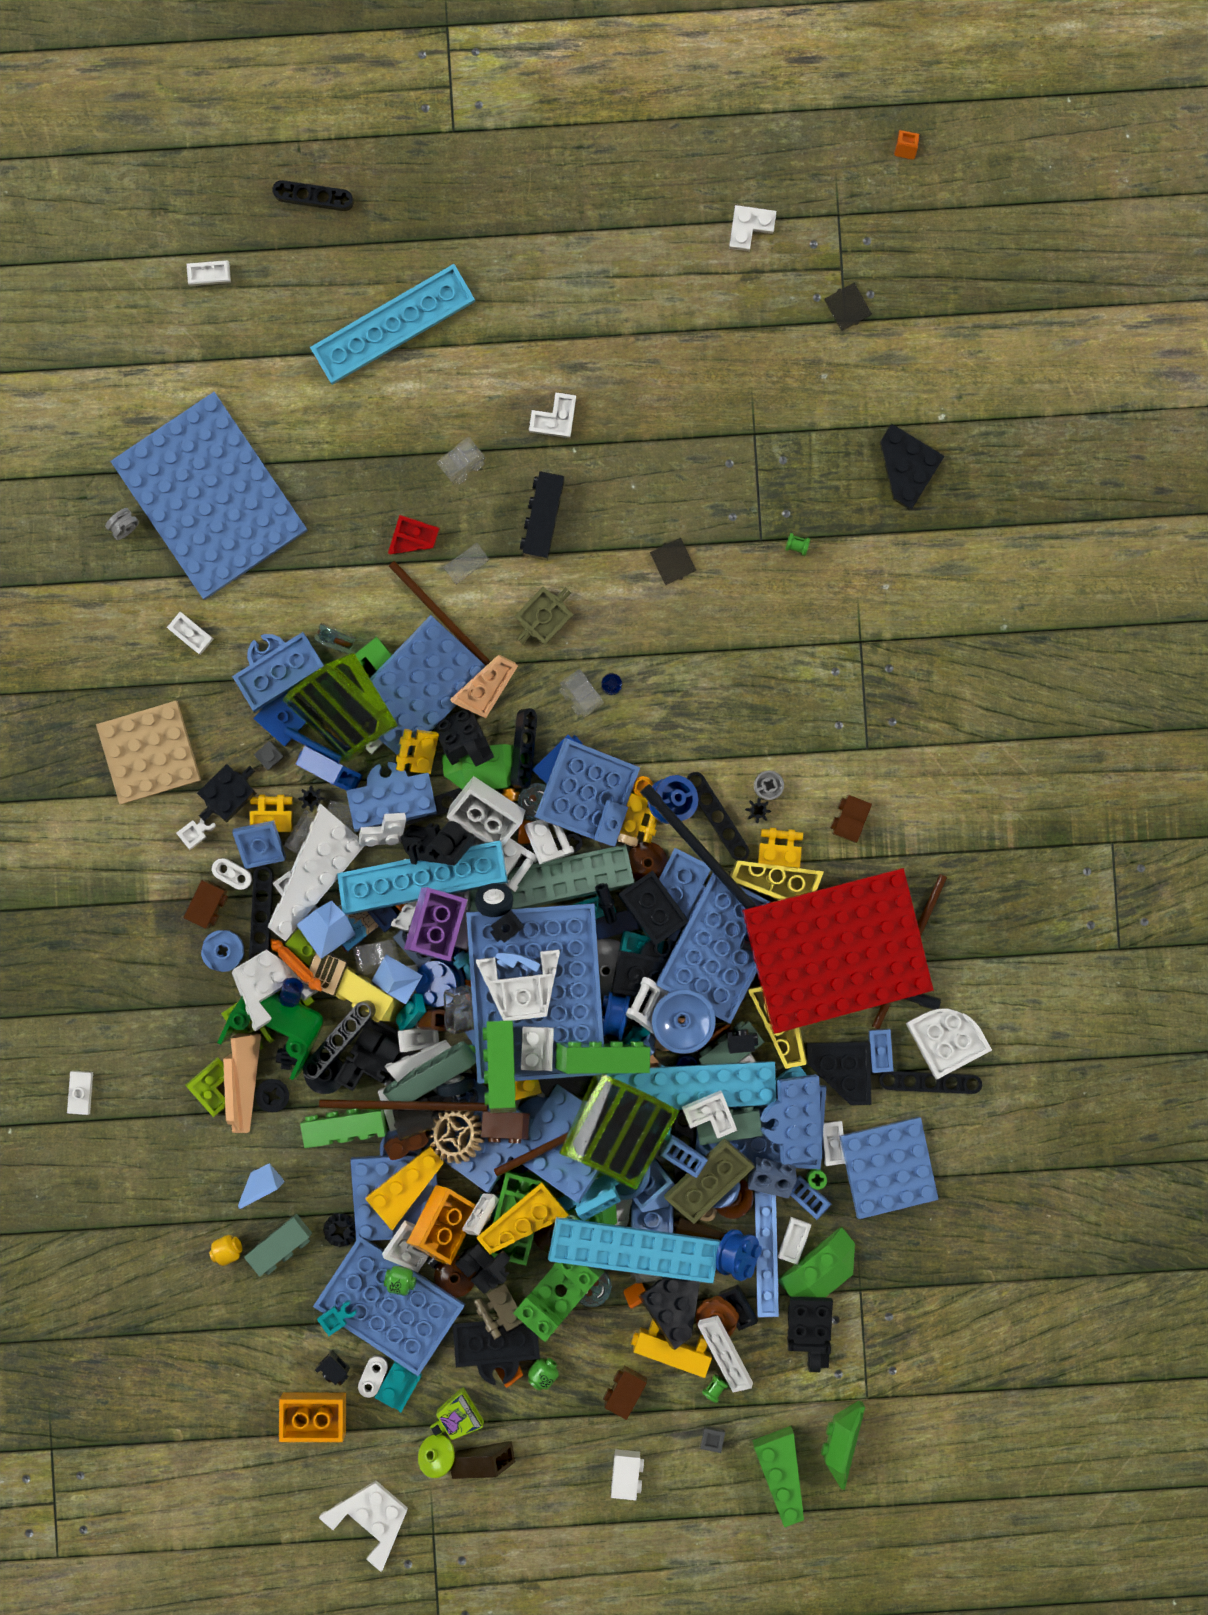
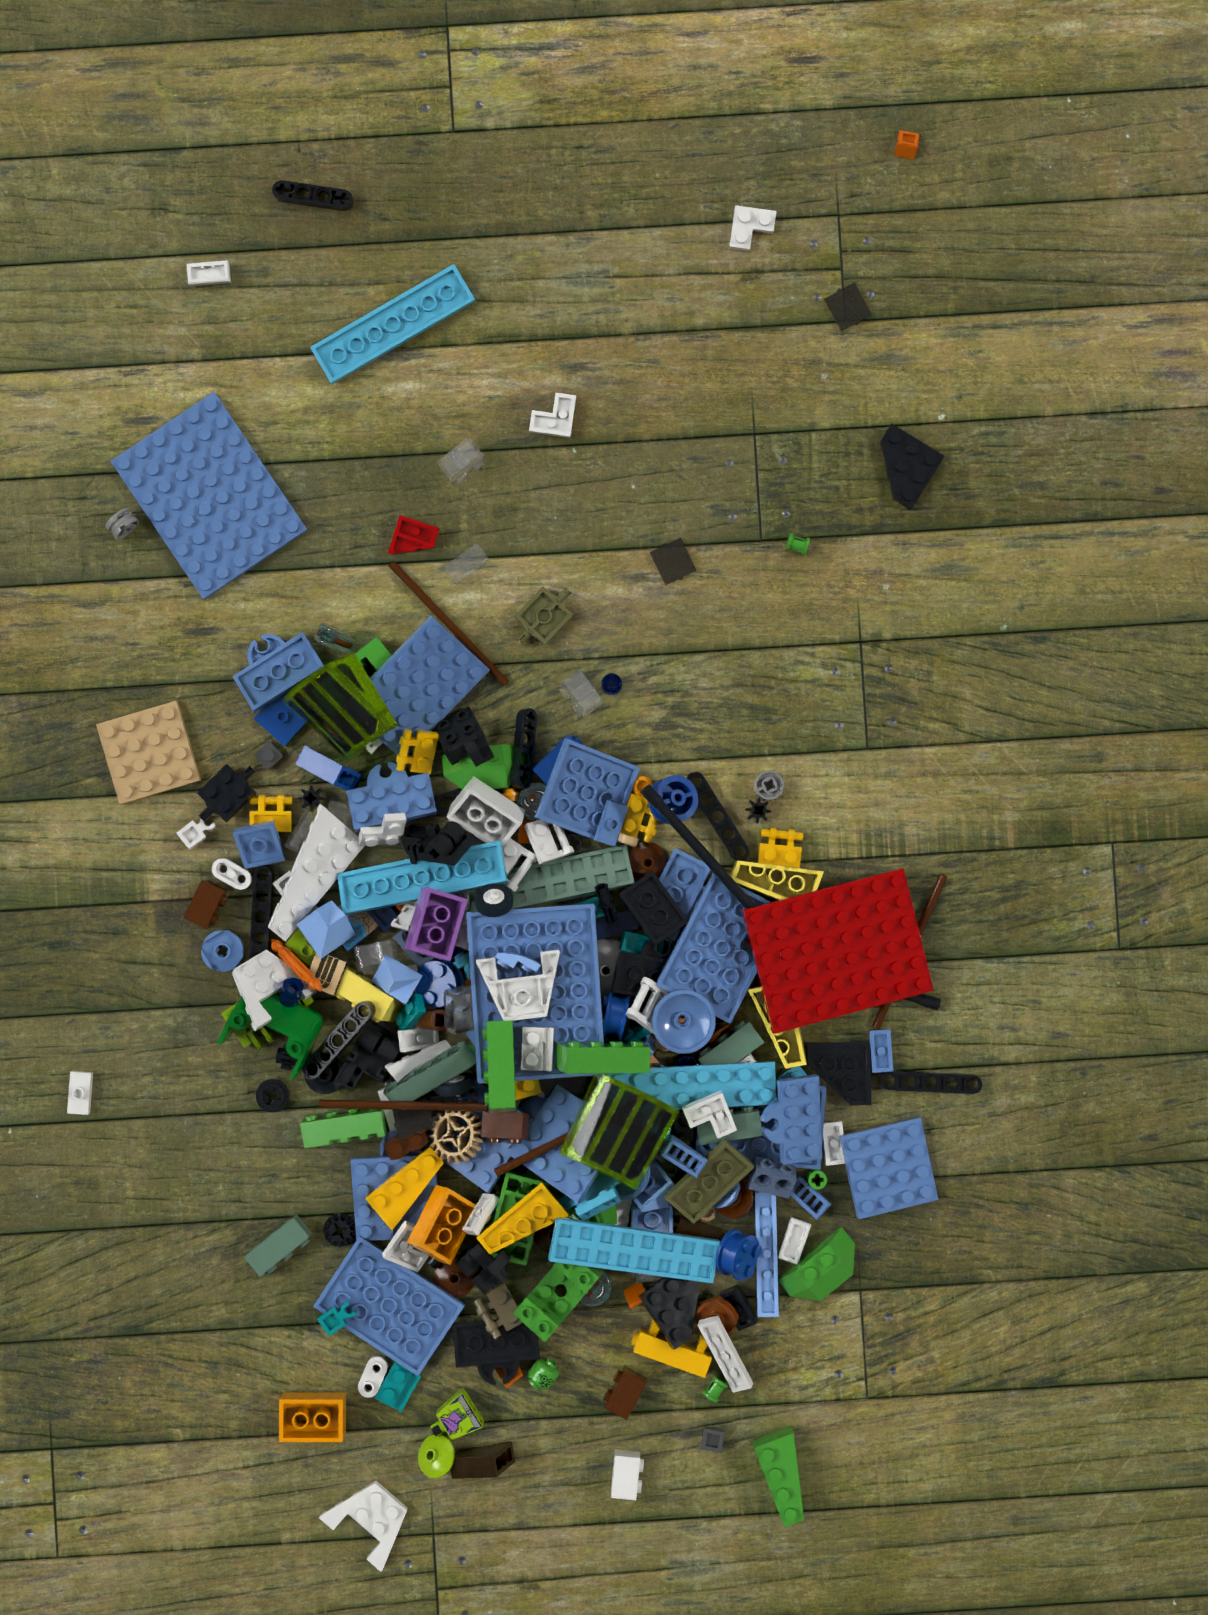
white plate [167,612,213,655] -> none
lime plate [185,1057,225,1117] -> none
yellow head [209,1235,243,1266] -> none
light nougat wedge [223,1033,261,1133] -> none
light blue slope [238,1163,284,1209] -> none
blue bar [283,727,342,763] -> none
black brick [315,1350,350,1386] -> none
bright green head [384,1266,417,1296] -> none
light nougat wing [450,655,518,718] -> none
black brick [490,910,524,943] -> none
black brick [520,471,565,561] -> none
black brick [726,1029,758,1054] -> none
black plate [787,1297,833,1373] -> none
bright green wedge [821,1401,865,1490] -> none
reddish brown brick [830,795,872,843] -> none
white plate [906,1009,992,1079] -> none

